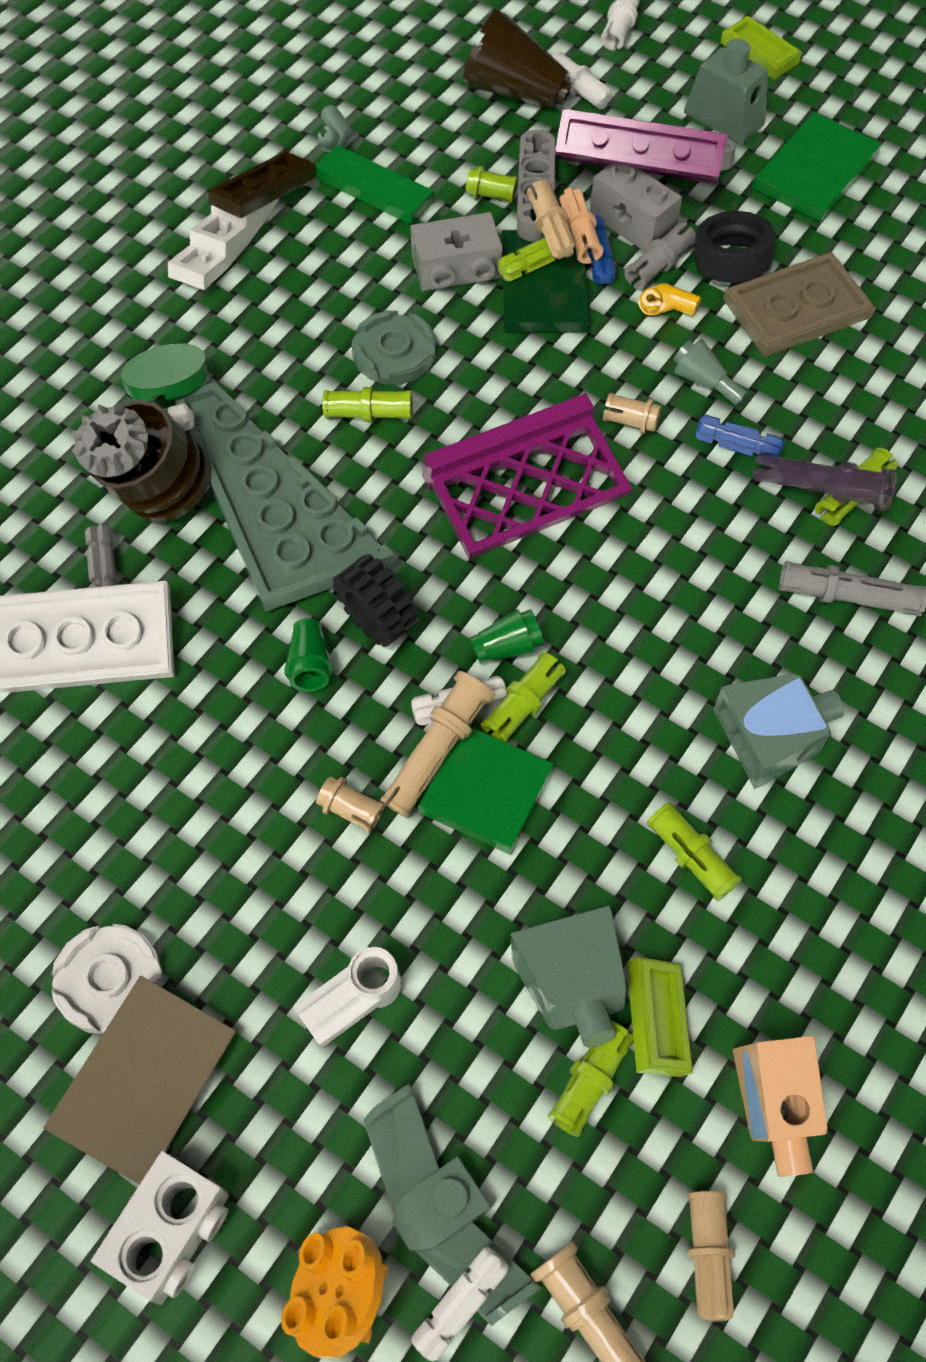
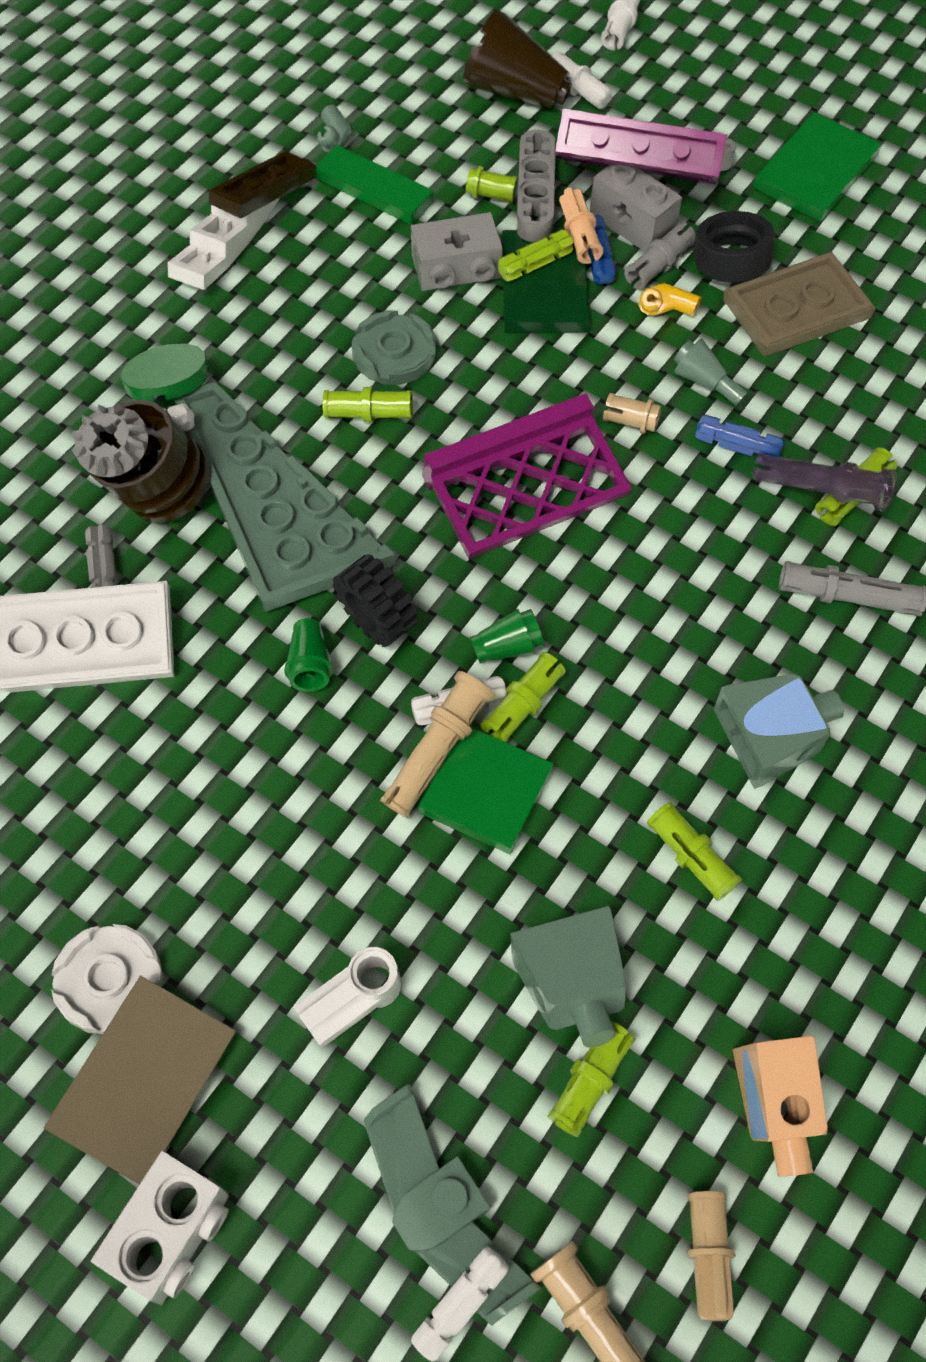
light orange plate [281,1227,389,1359] -> none
tan pin [316,777,385,833] -> none
tan axle [527,180,575,259] -> none
lime tile [627,957,693,1077] -> none
sand green torso [684,39,768,145] -> none
lime tile [720,16,802,80] -> none

